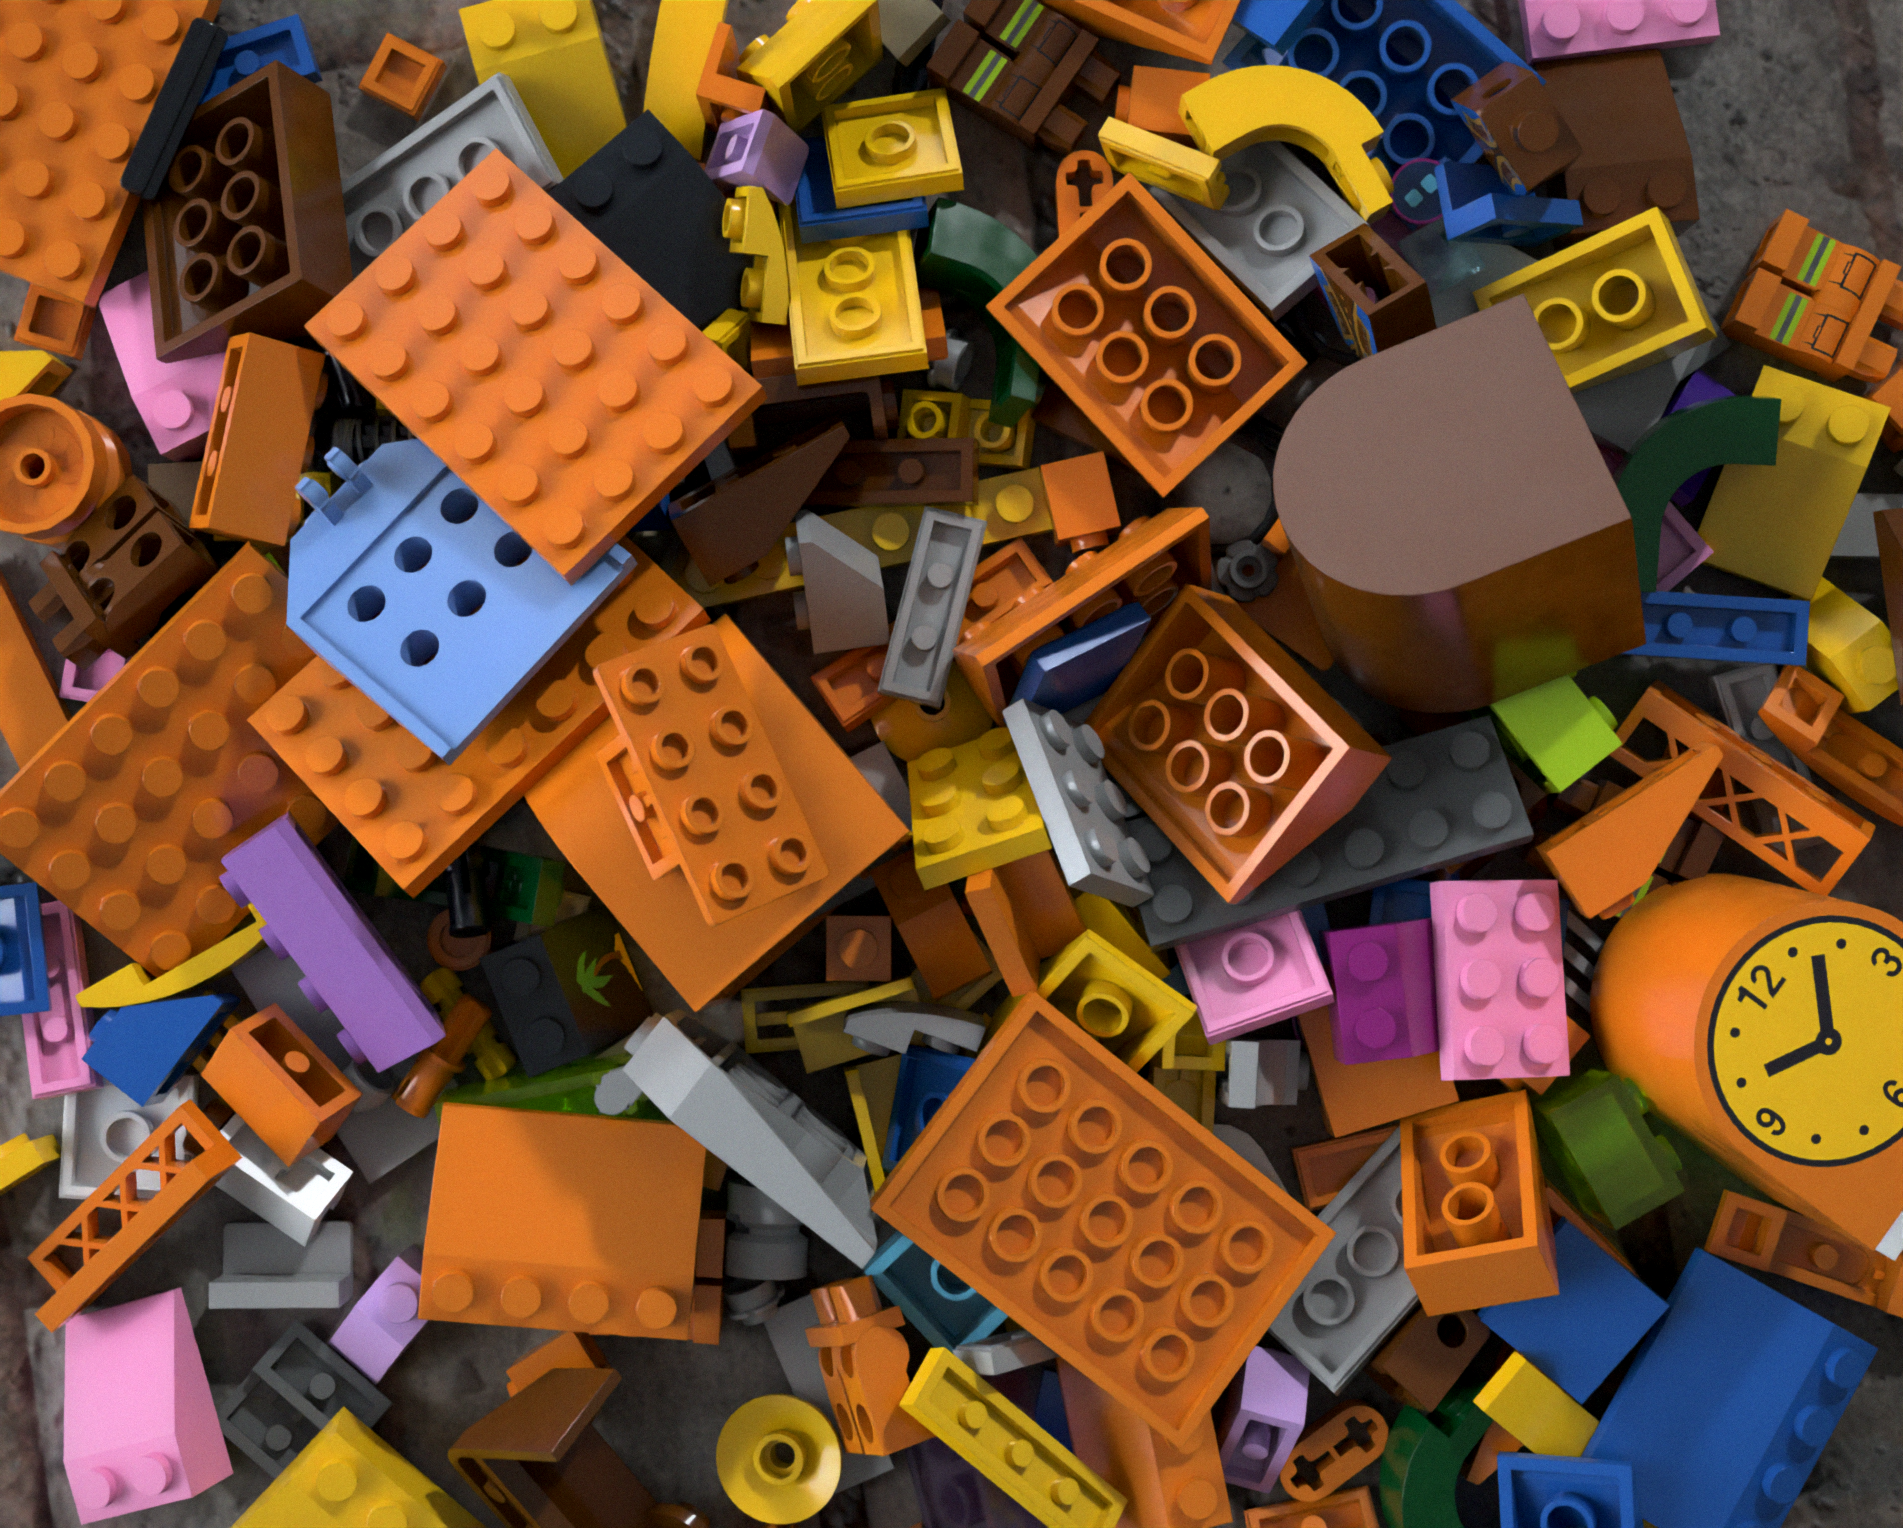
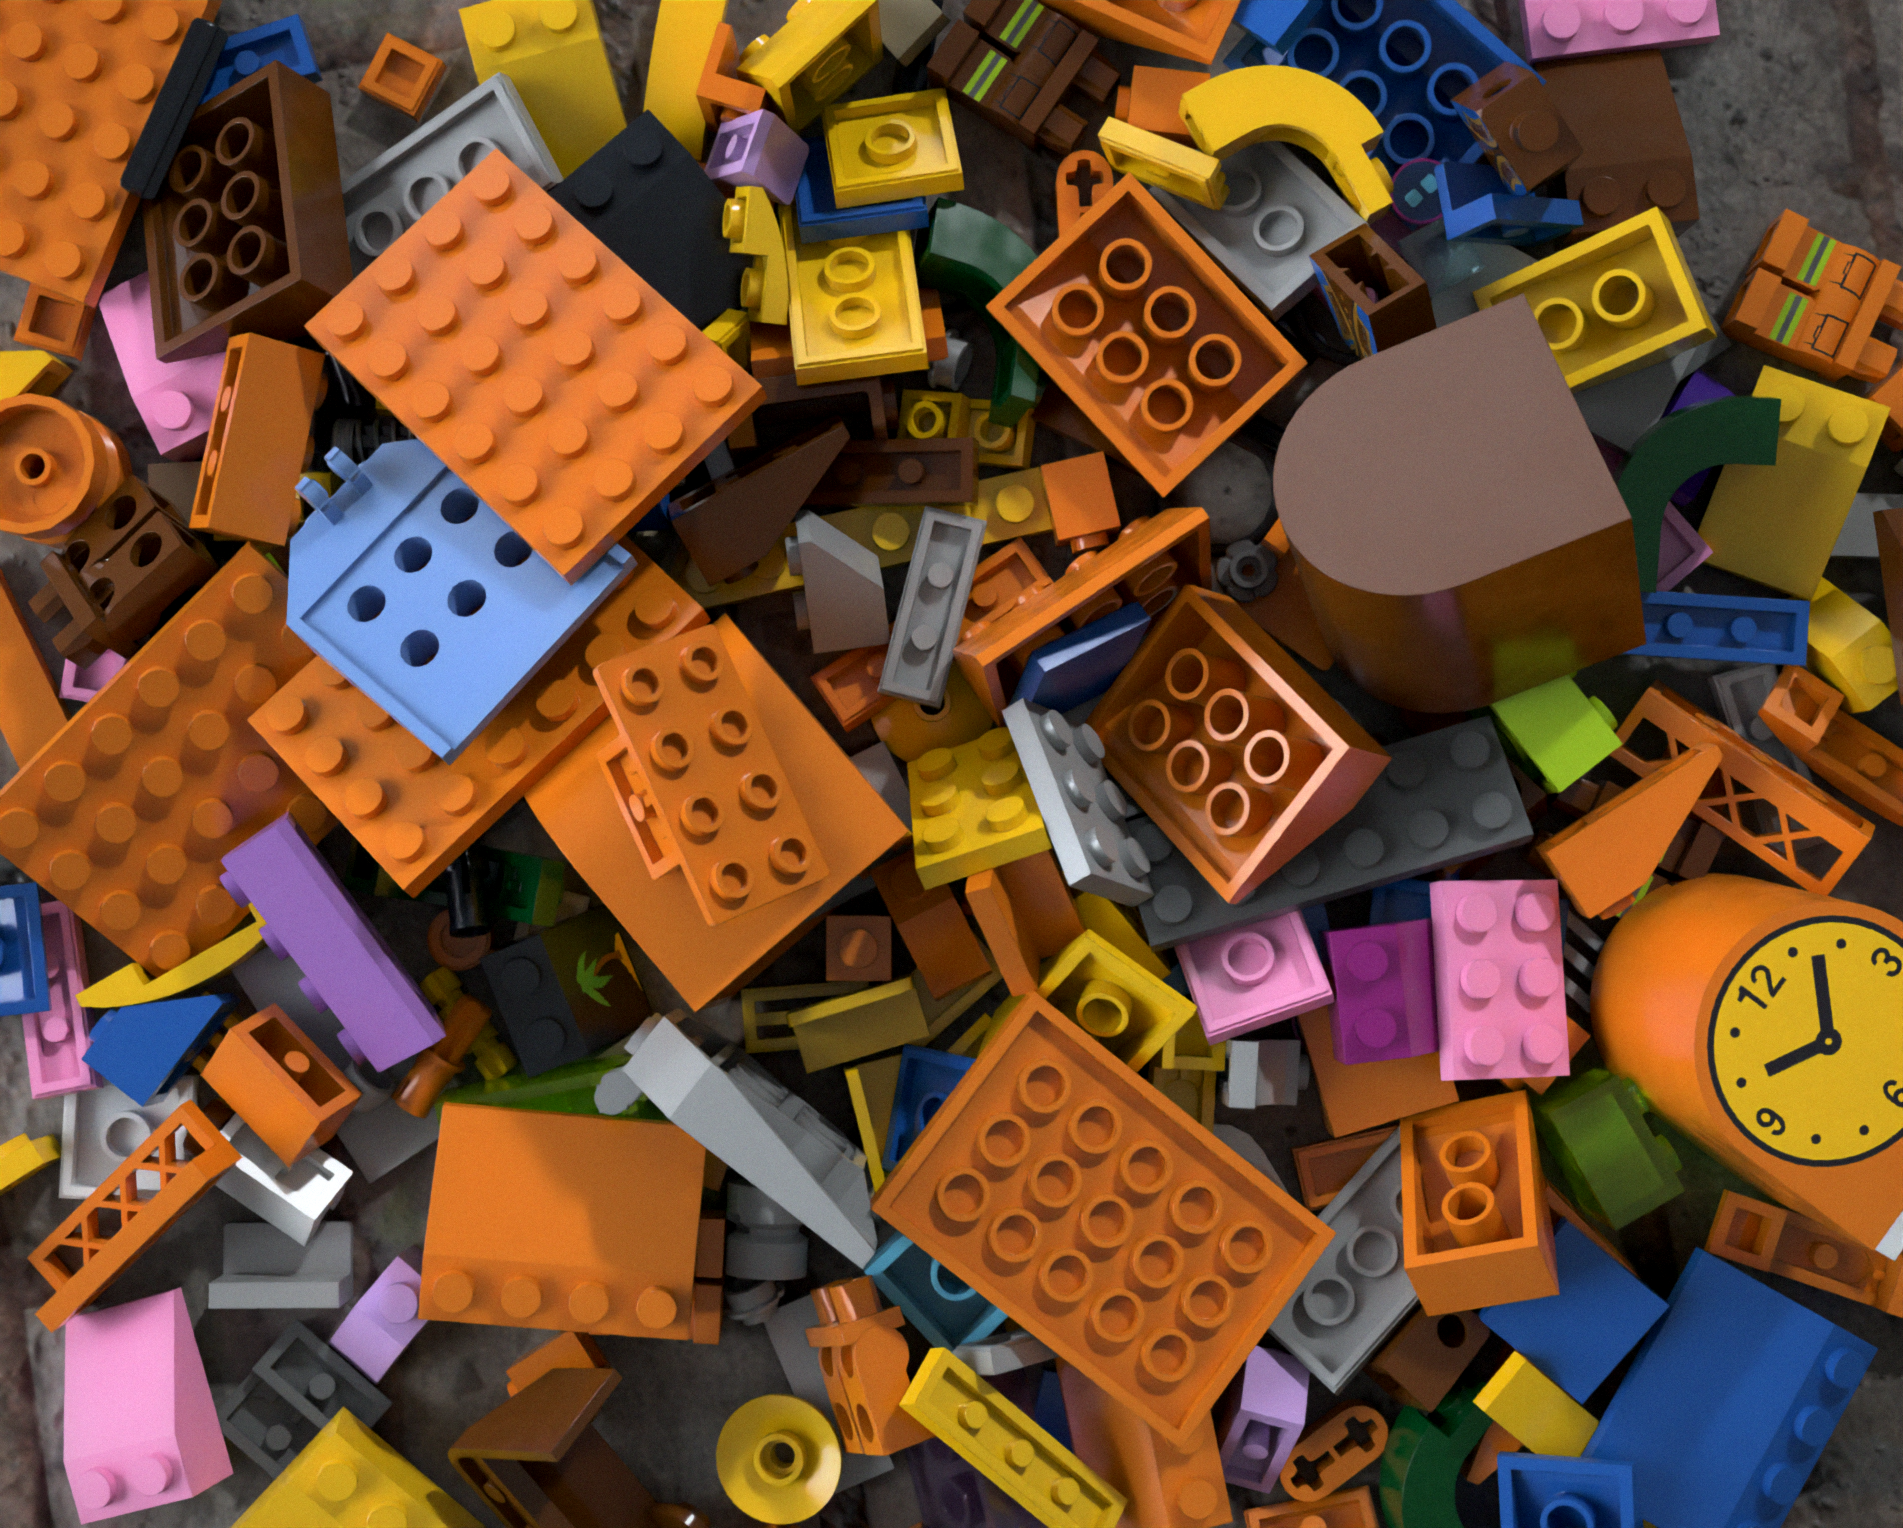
light grey slope [843,1001,986,1057] -> none

